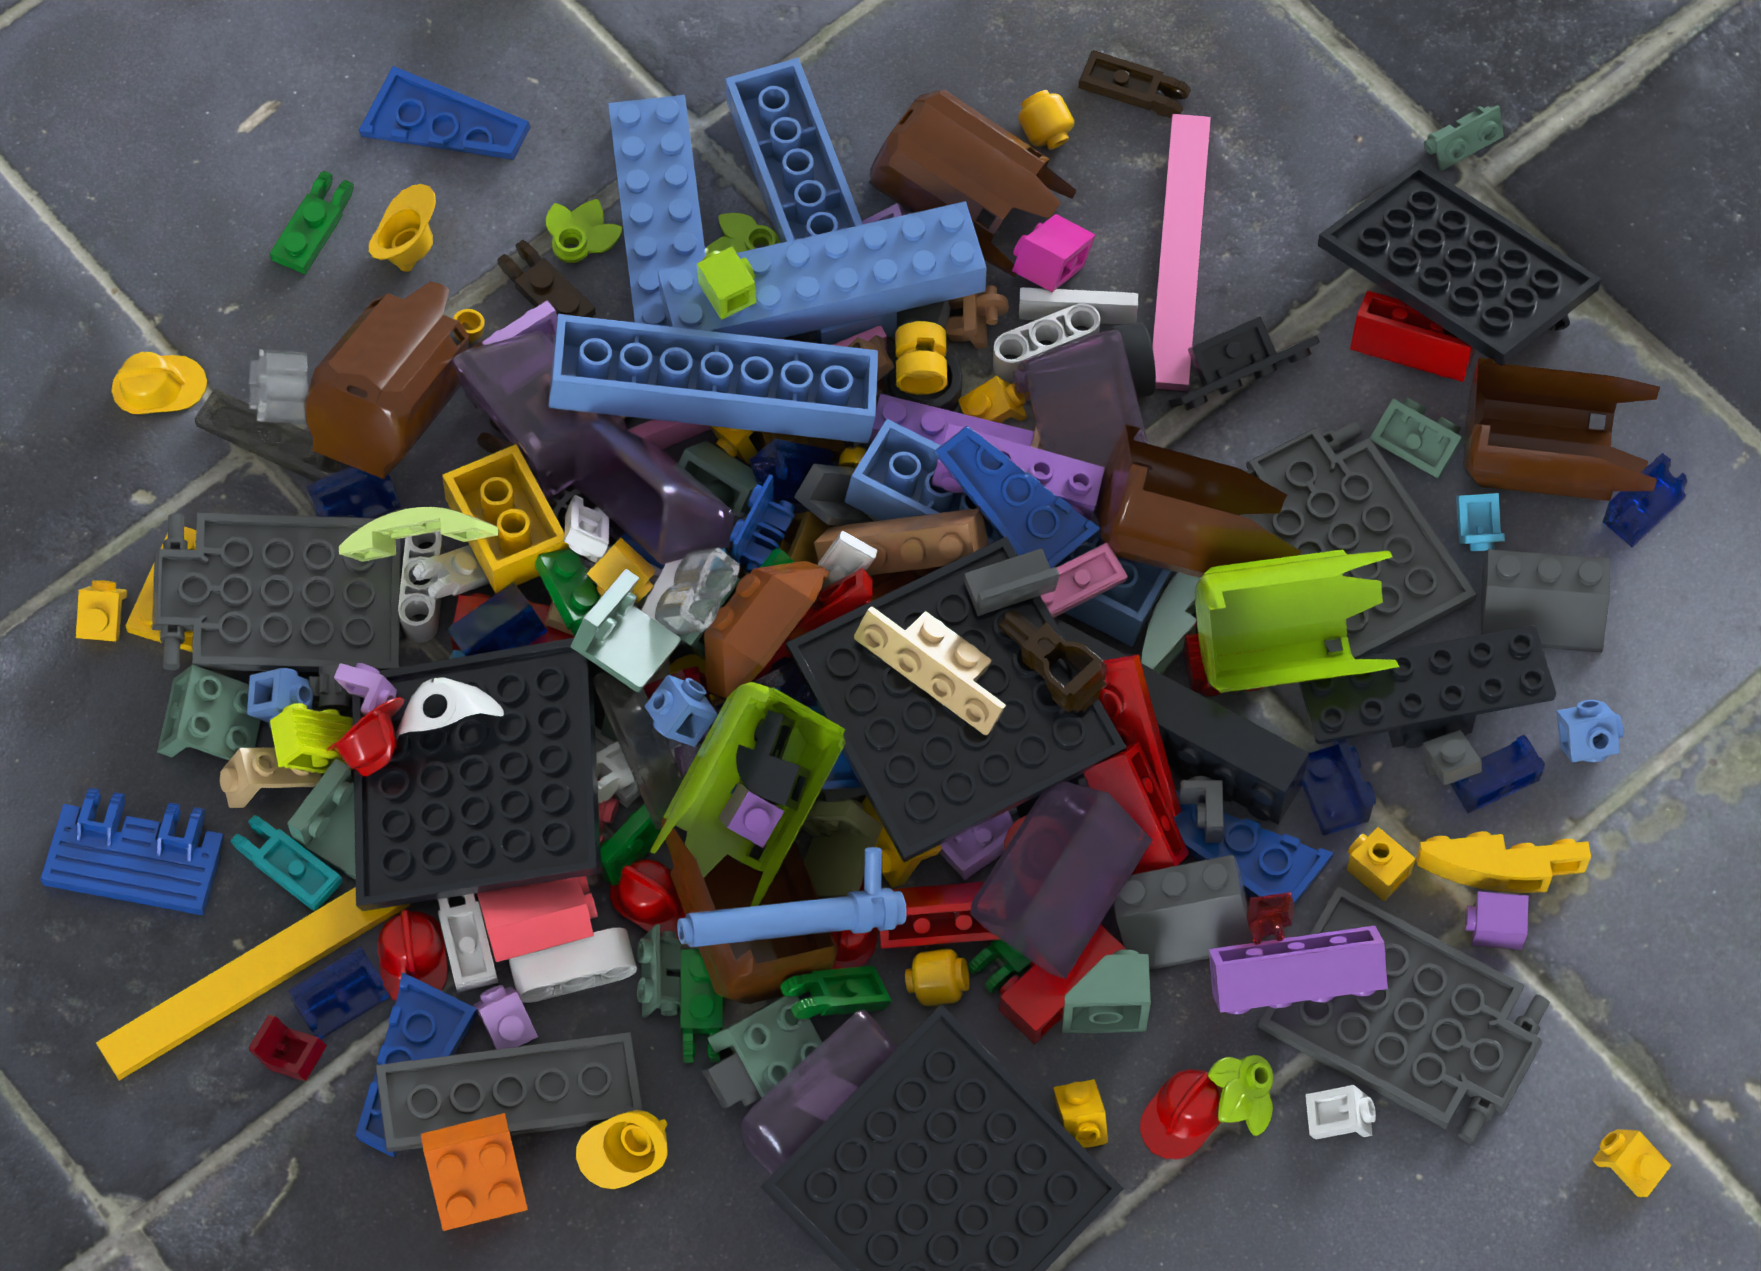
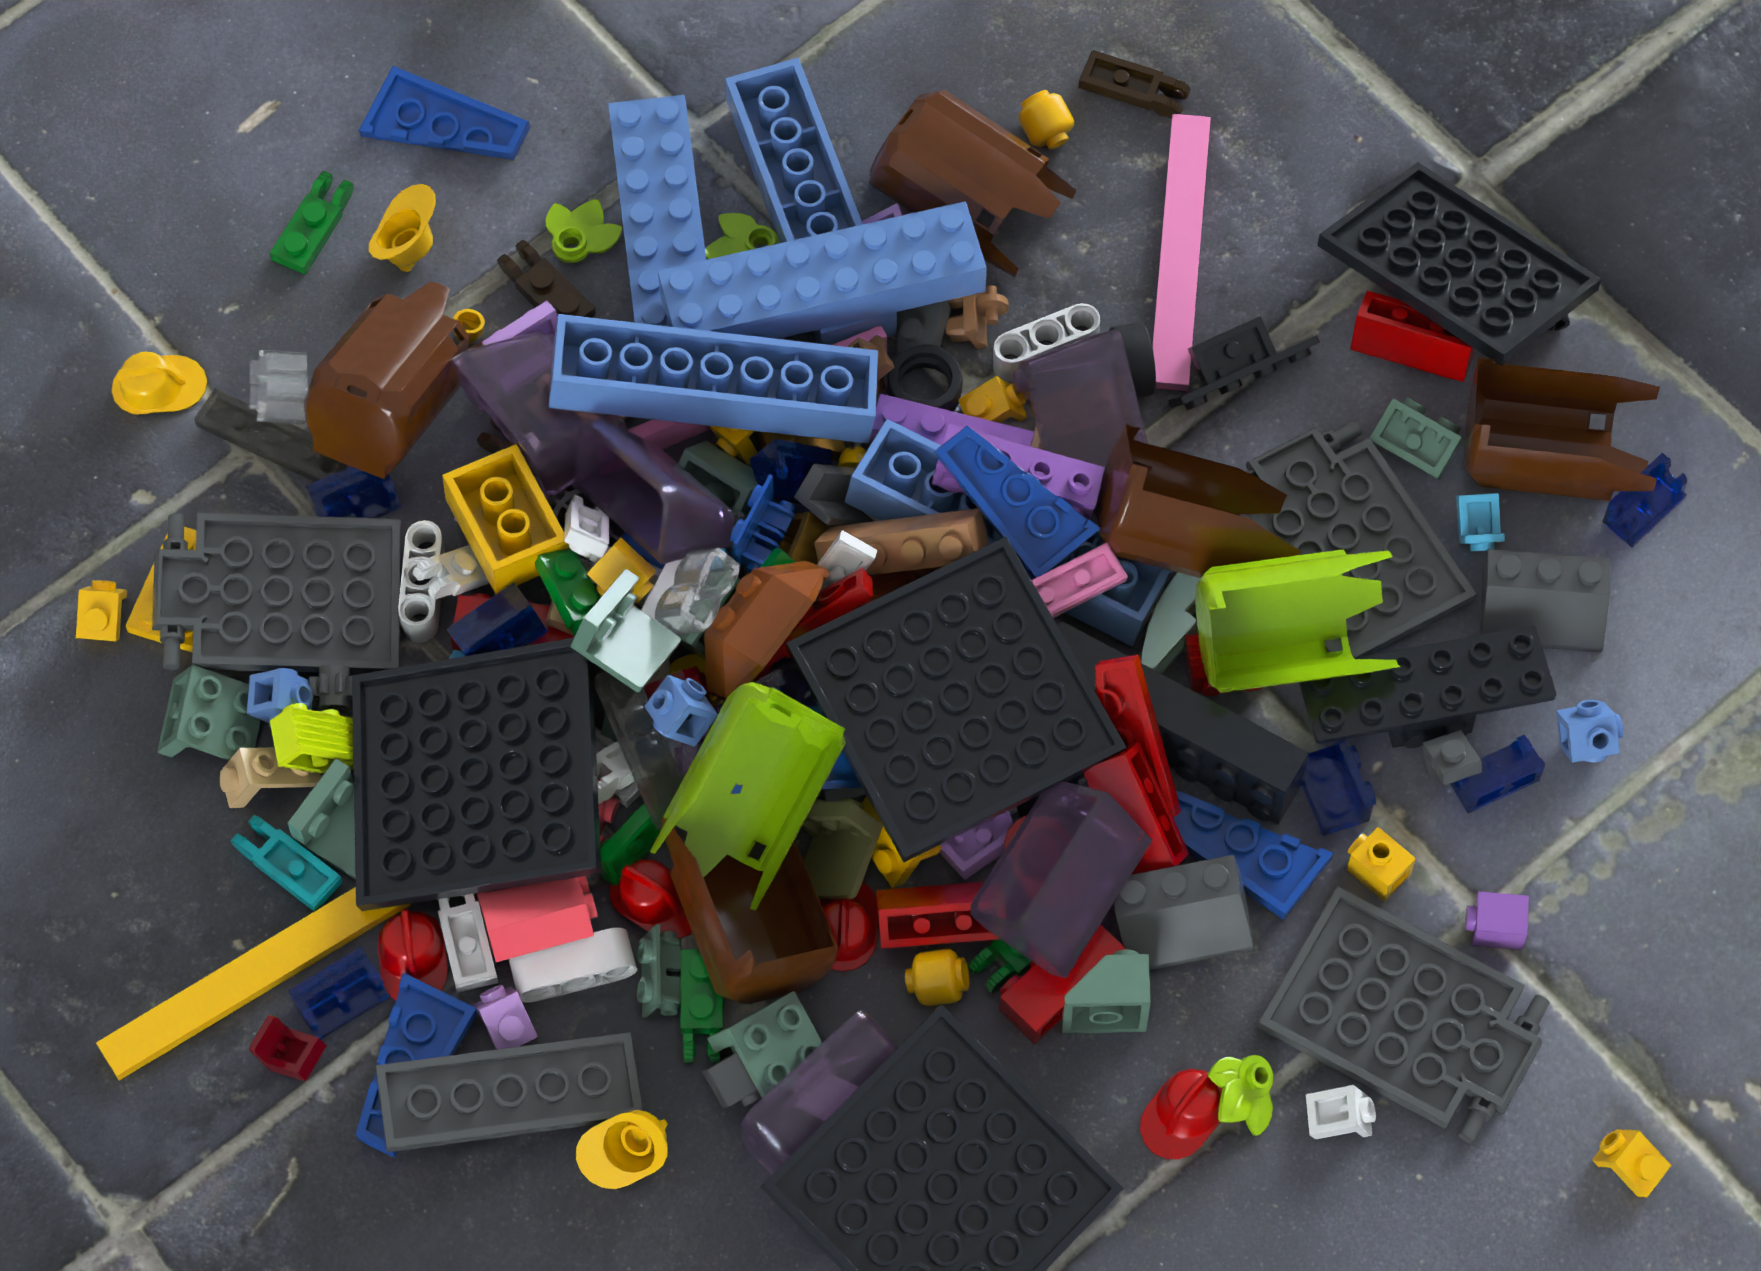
blue hinge [40,788,224,916] -> none
red piece [326,697,404,776] -> none
lavender bracket [334,663,397,715] -> none
yellowish green slope [339,507,498,562] -> none
white piece [395,677,504,739] -> none
orange brick [421,1113,528,1231] -> none
medium blue cylinder [677,847,906,947] -> none
lime brick [697,246,757,320] -> none
medium lavender brick [718,783,784,848] -> none
black brick [736,710,811,811] -> none
green hinge [780,966,892,1019] -> none
tan bracket [854,606,1006,735] -> none
yellow wheel [895,321,947,395] -> none
dark grey panel [963,548,1060,616] -> none
dark brown piece [999,609,1107,713] -> none
dark pink brick [1012,214,1096,292] -> none
white tile [1019,287,1138,325] -> none
yellow bracket [1053,1079,1108,1149] -> none
dark grey bracket [1179,776,1224,843] -> none
medium lavender brick [1209,926,1388,1014] -> none
clear red plate [1247,892,1295,945] -> none
yellow slope [1416,831,1591,893] -> none
sand green hinge [1424,105,1504,171] -> none

